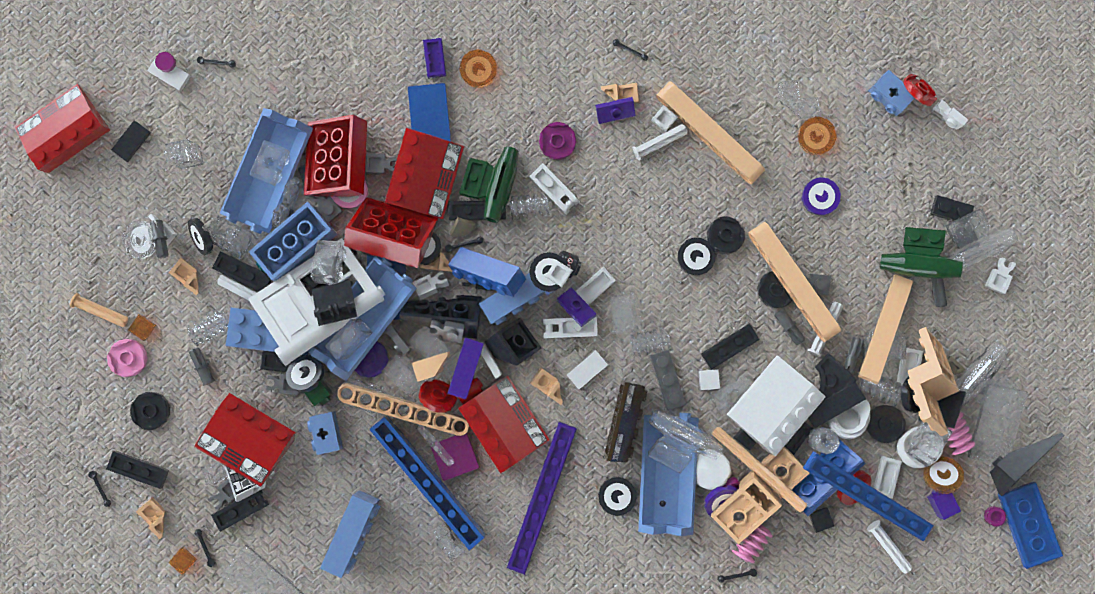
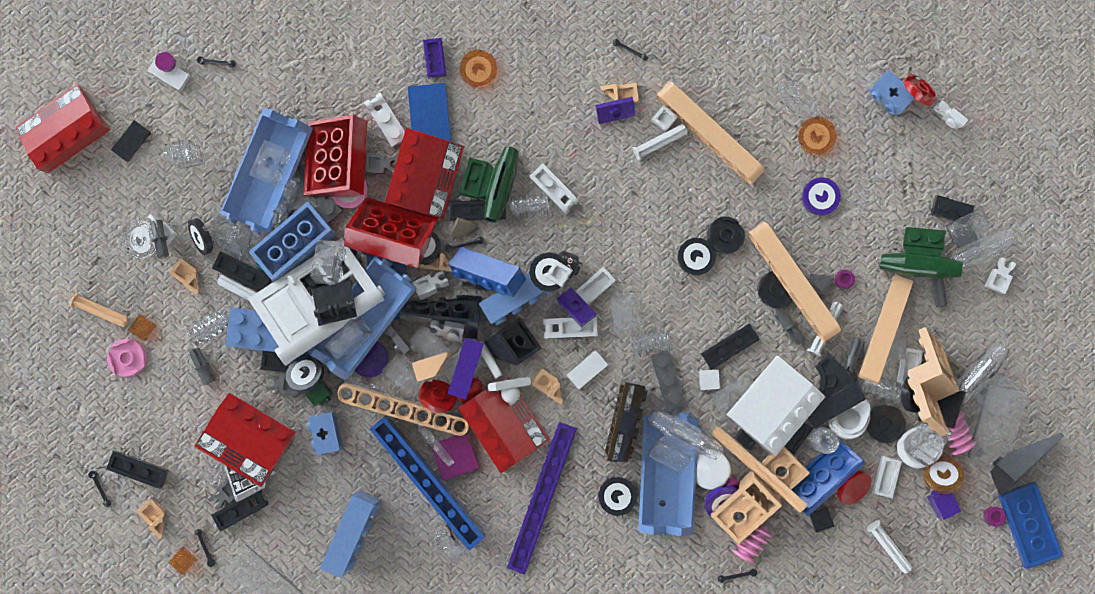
black tile [130,392,170,430] -> none
magenta tile [539,122,576,160] -> none
blue tile [803,451,934,541] -> none
none -> white plate [364,93,405,148]
none -> white tile [487,377,531,403]
none -> magenta tile [834,270,855,289]

